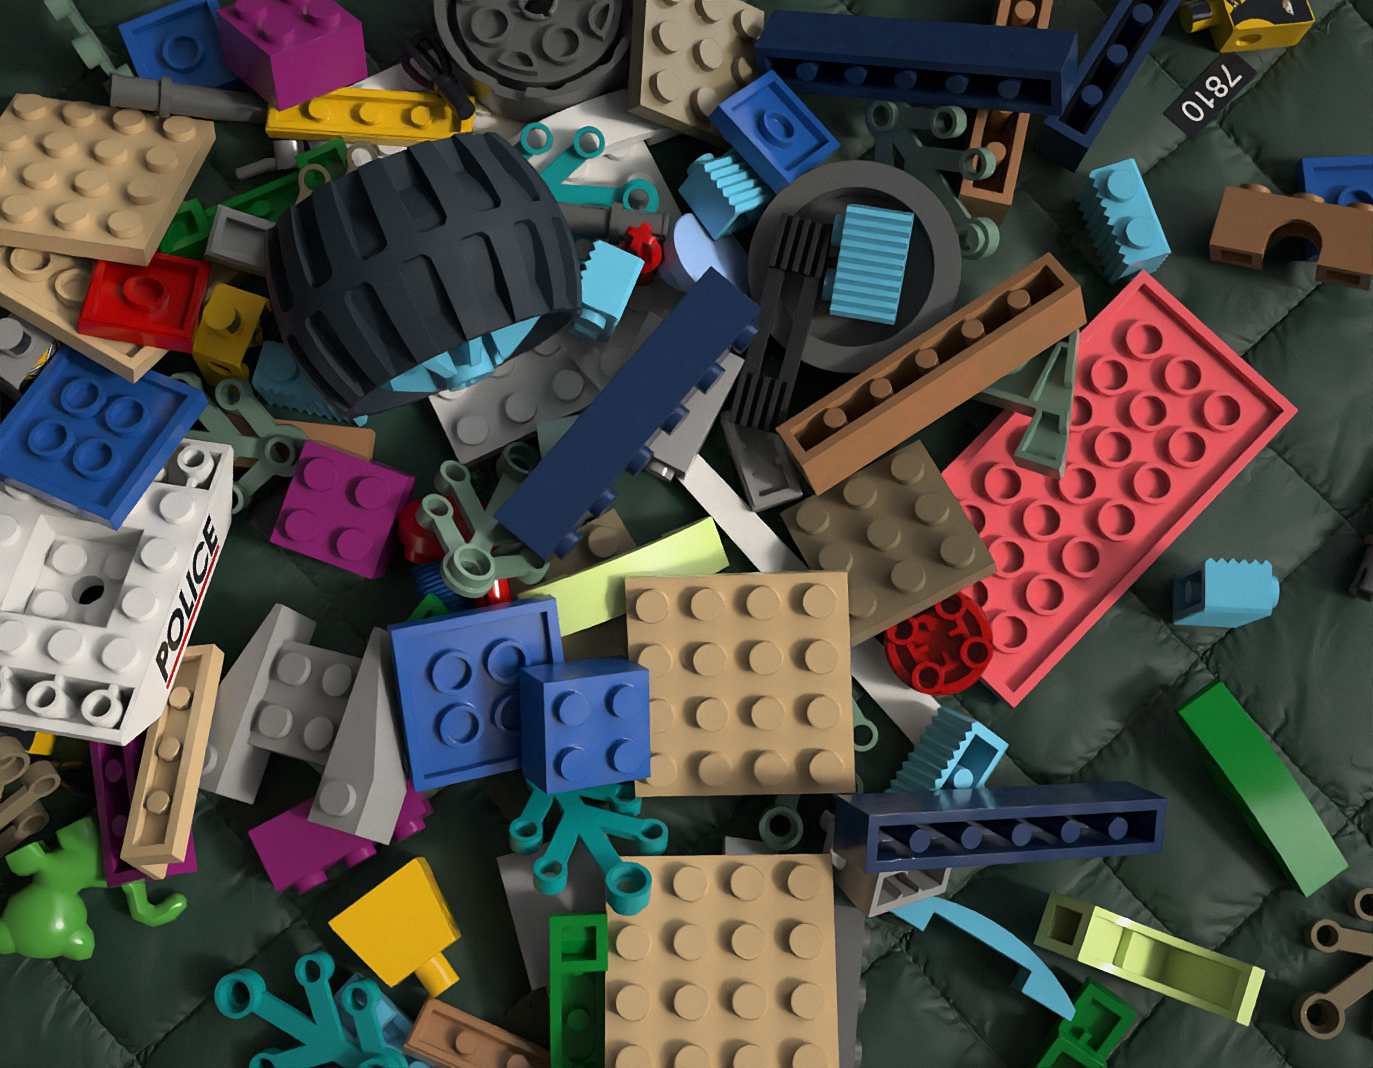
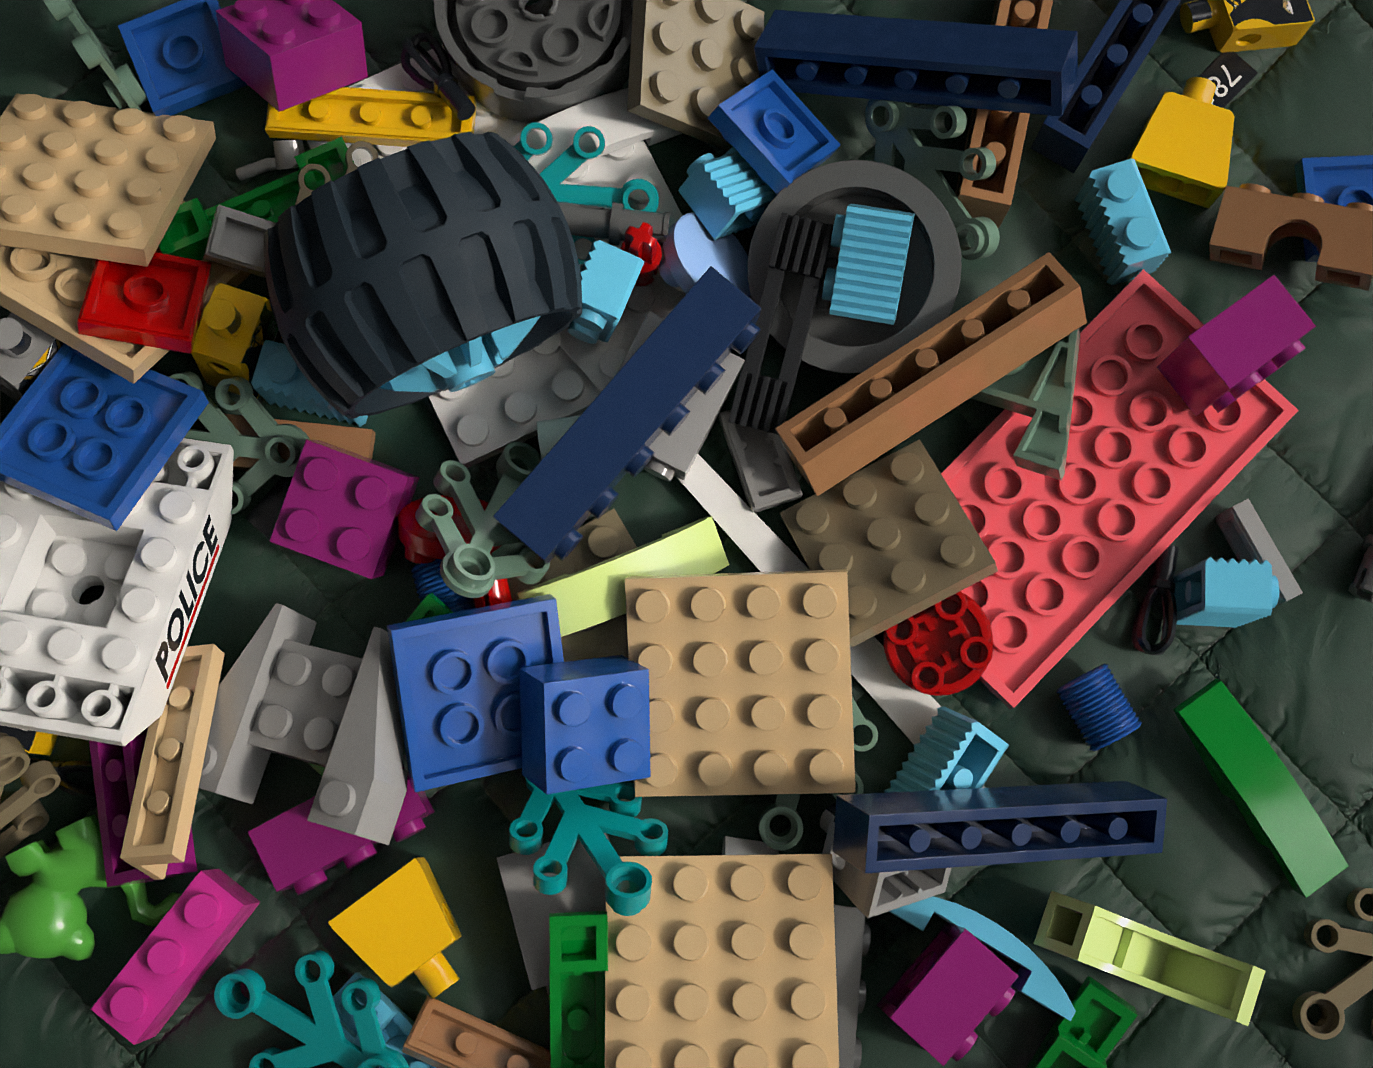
dark grey pin [110,72,268,127] -> none
none -> dark pink brick [91,869,261,1045]
none -> magenta brick [877,922,1019,1066]
none -> blue piece [1056,664,1142,751]
none -> yellow torso [1126,77,1235,208]
none -> black piece [1131,545,1179,655]
none -> magenta brick [1157,275,1316,416]
none -> light grey tile [1215,498,1303,605]

